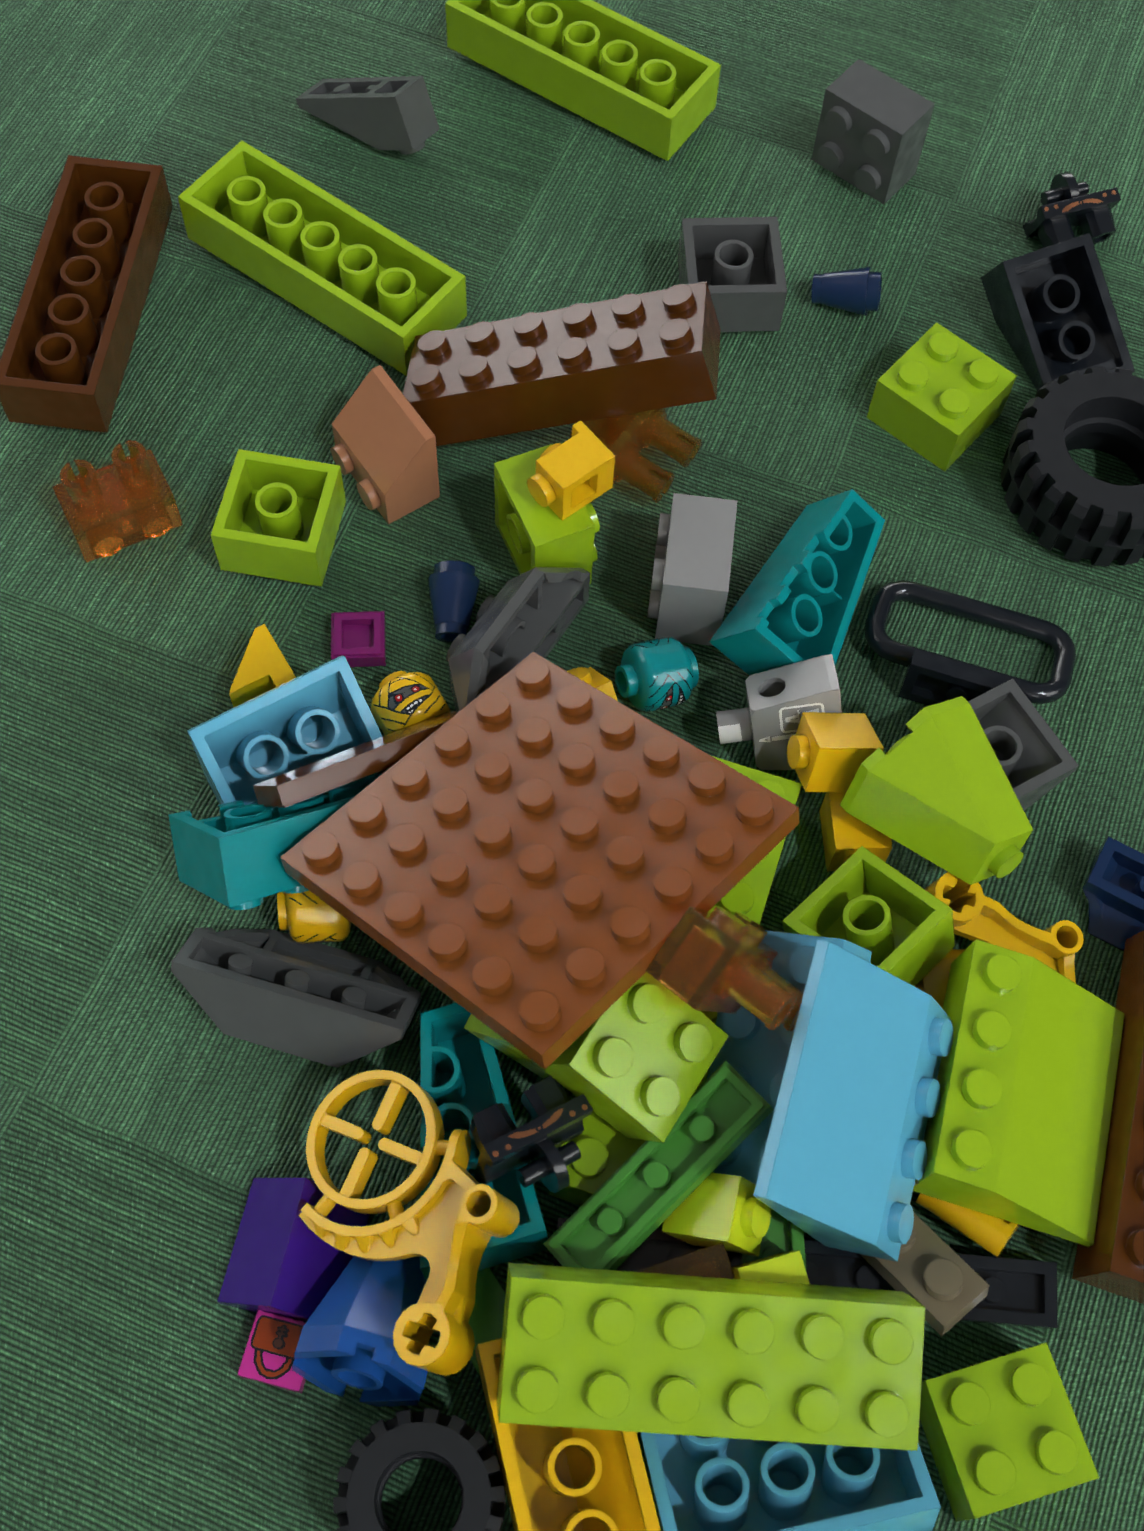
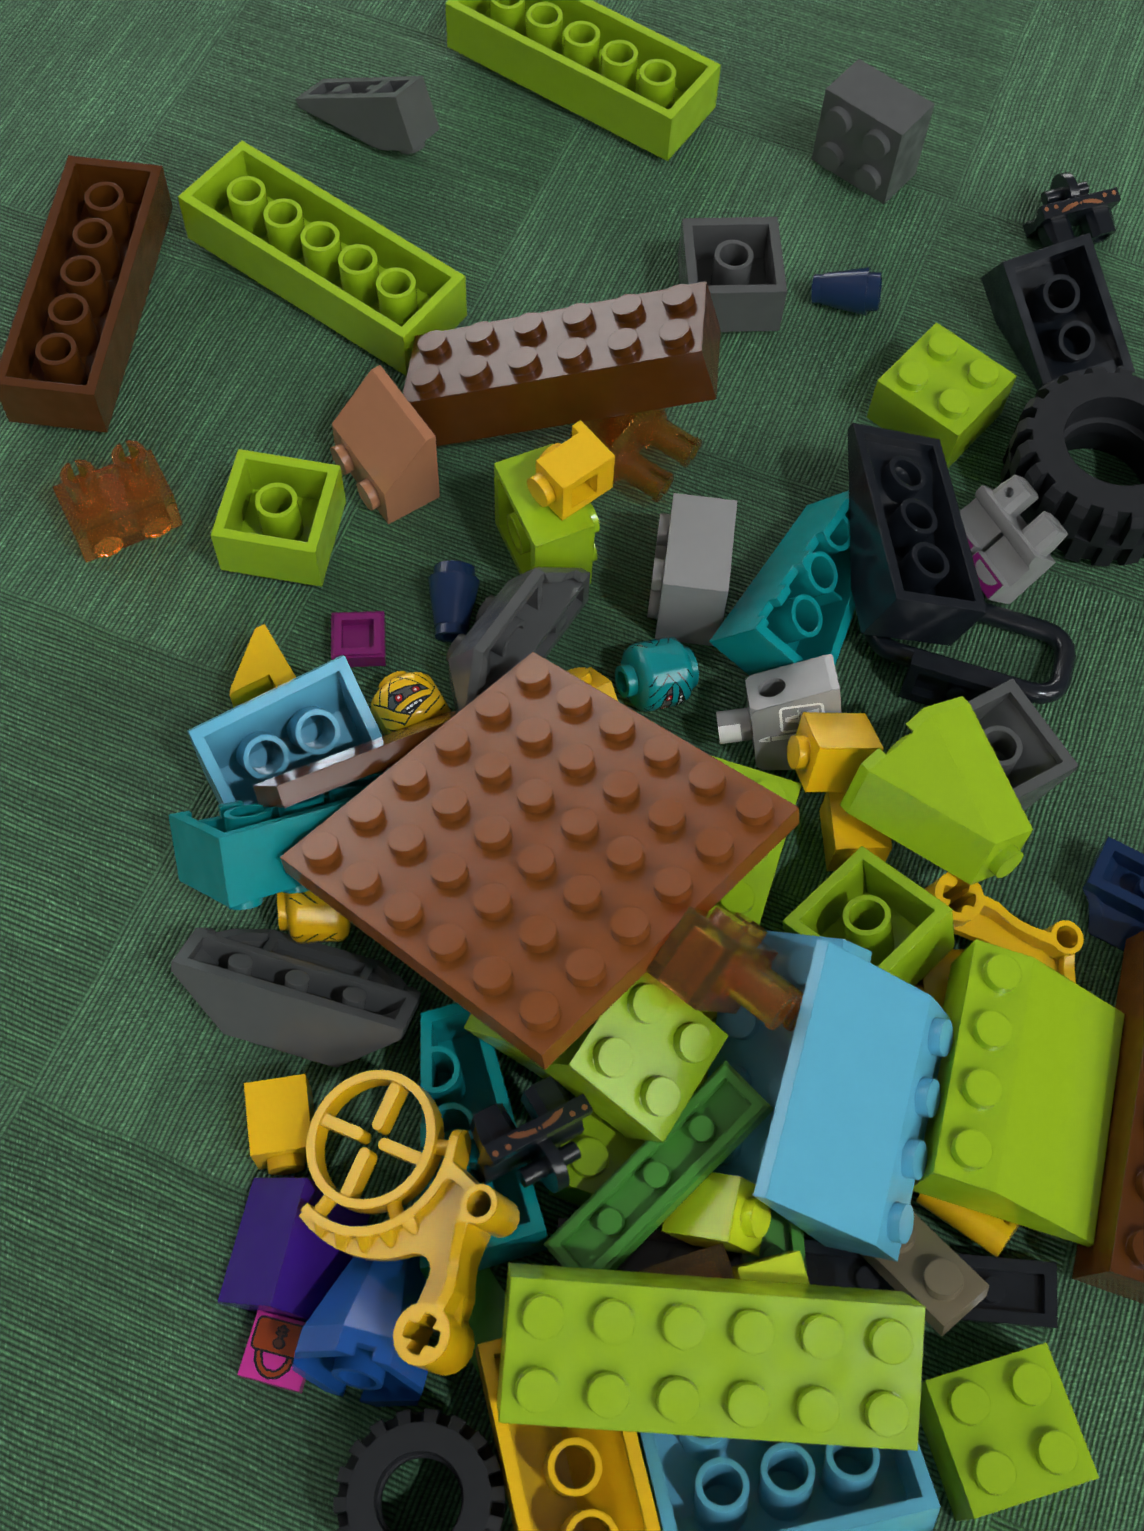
none -> yellow brick [244,1074,315,1175]
none -> black slope [848,423,988,646]
none -> light grey hips [960,475,1068,605]

